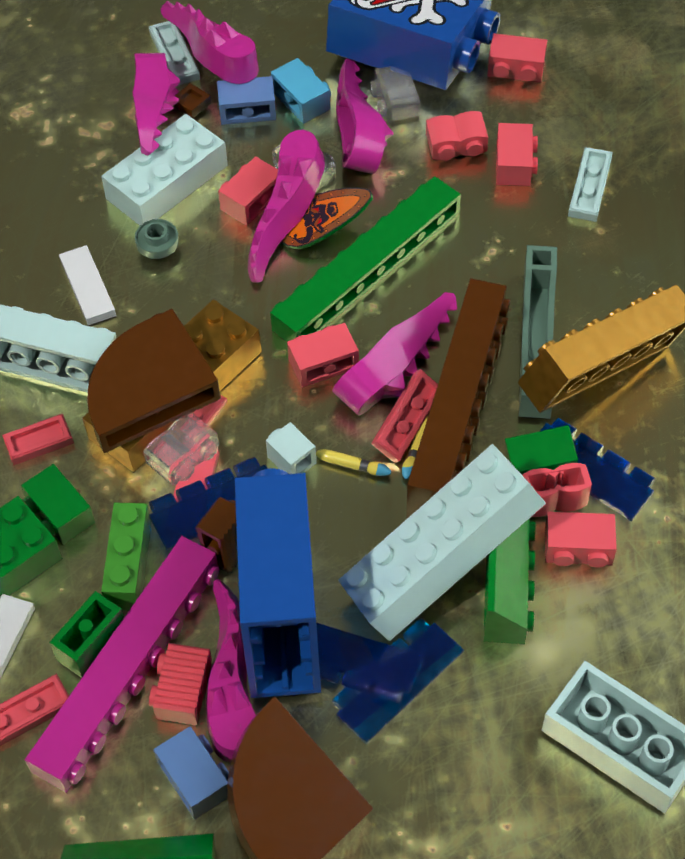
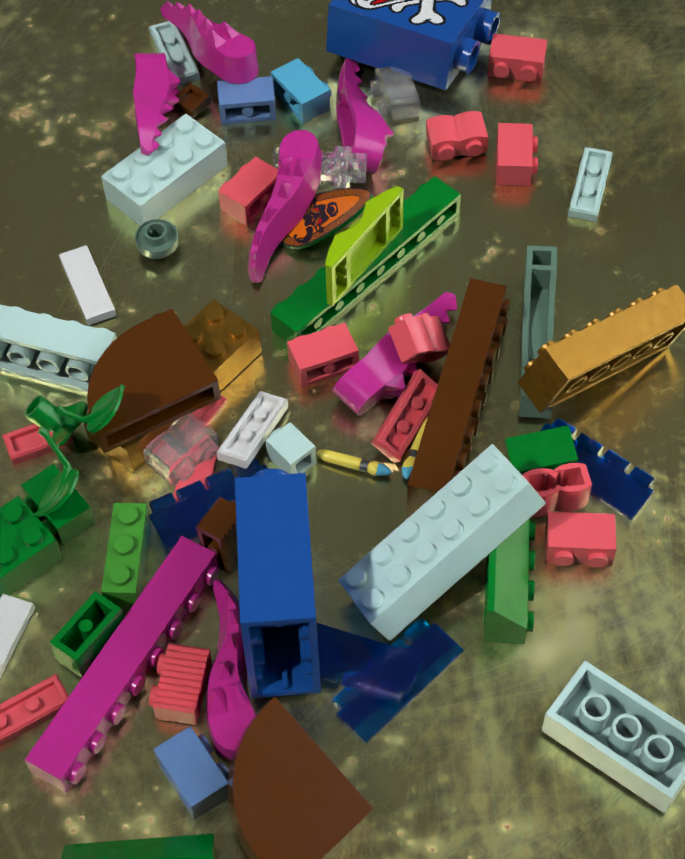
none -> green plant [24,384,126,517]
none -> white tile [217,391,288,469]
none -> clear brick [321,146,367,188]
none -> lime slope [325,186,404,306]
none -> coral brick [388,313,450,364]

